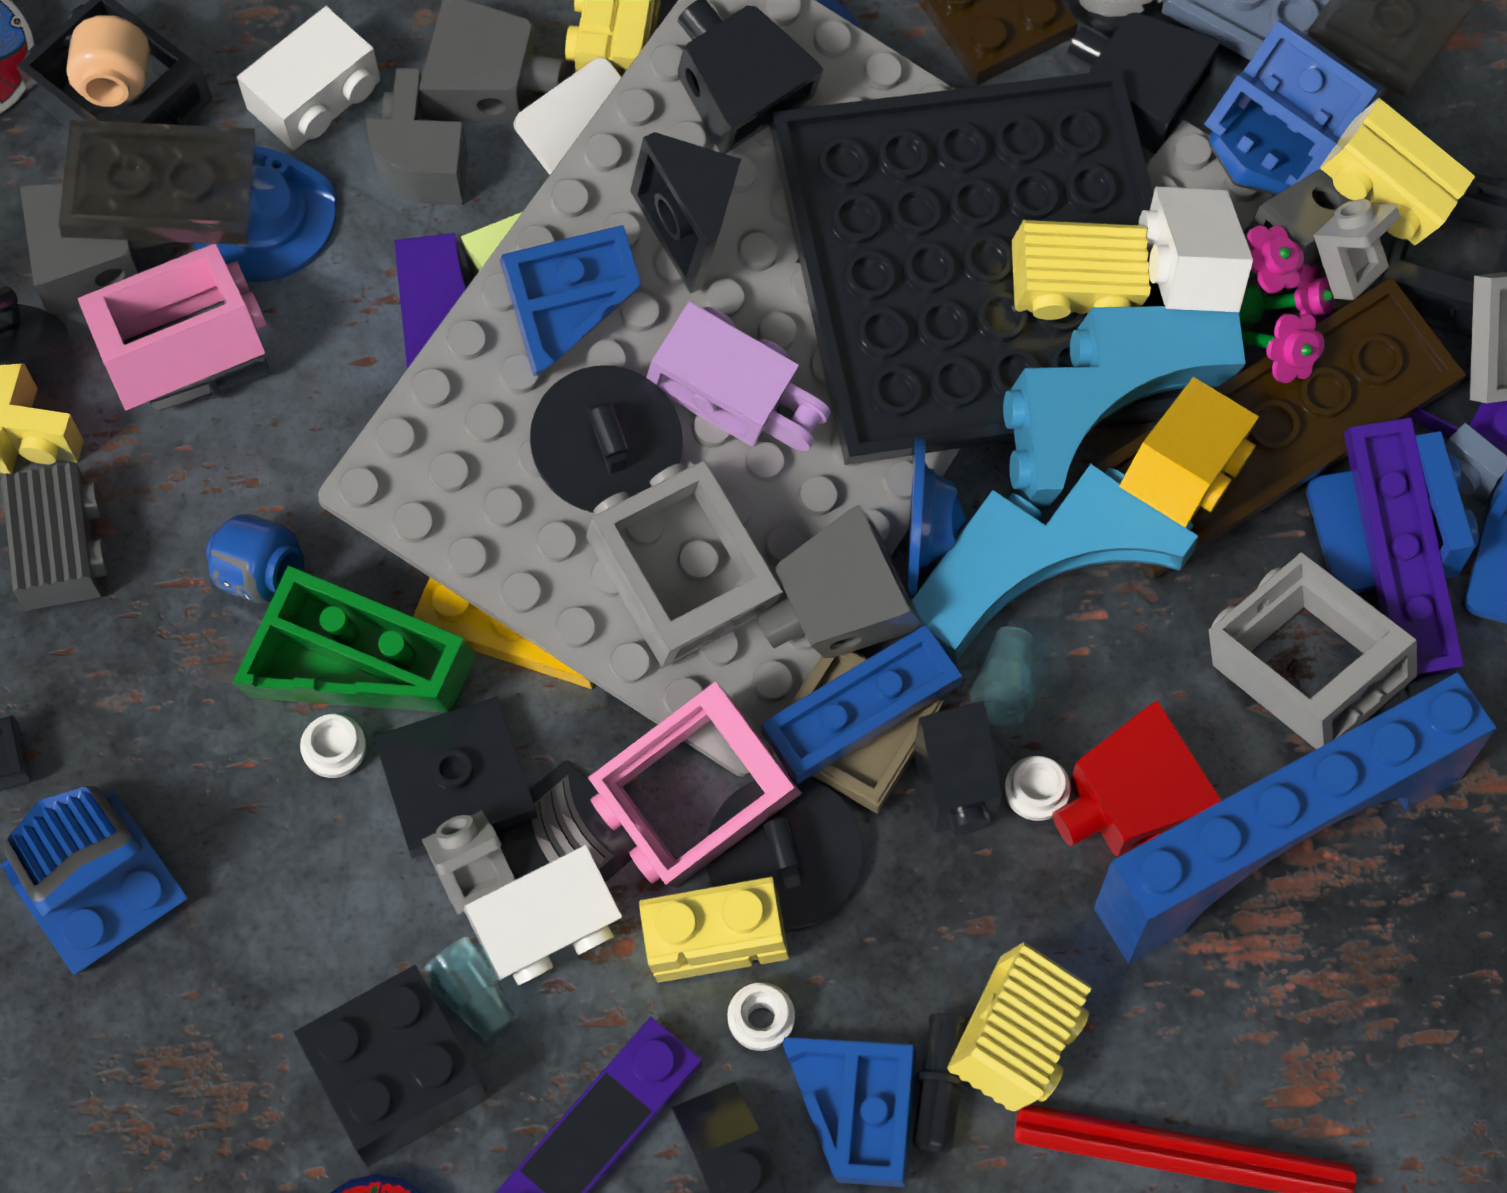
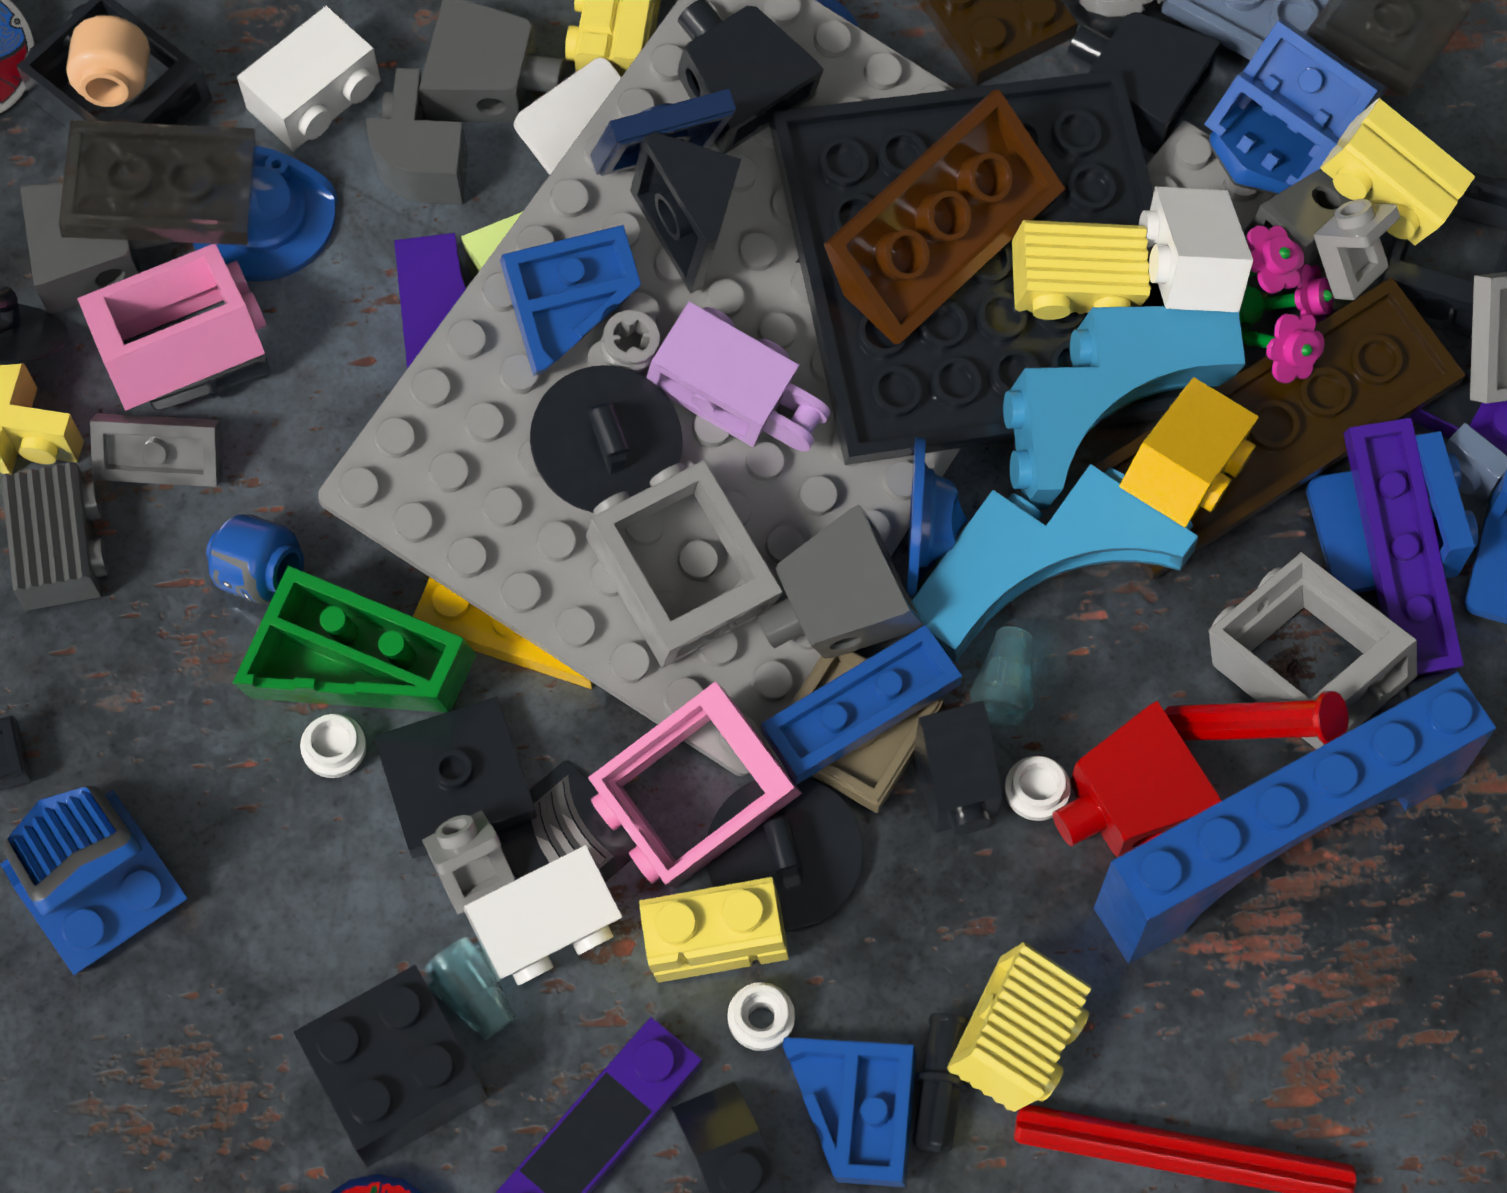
none -> flat silver plate [90,413,222,487]
none -> dark blue plate [590,88,736,176]
none -> light grey bush [601,310,660,373]
none -> reddish brown slope [824,89,1065,344]
none -> red axle [1164,691,1349,744]

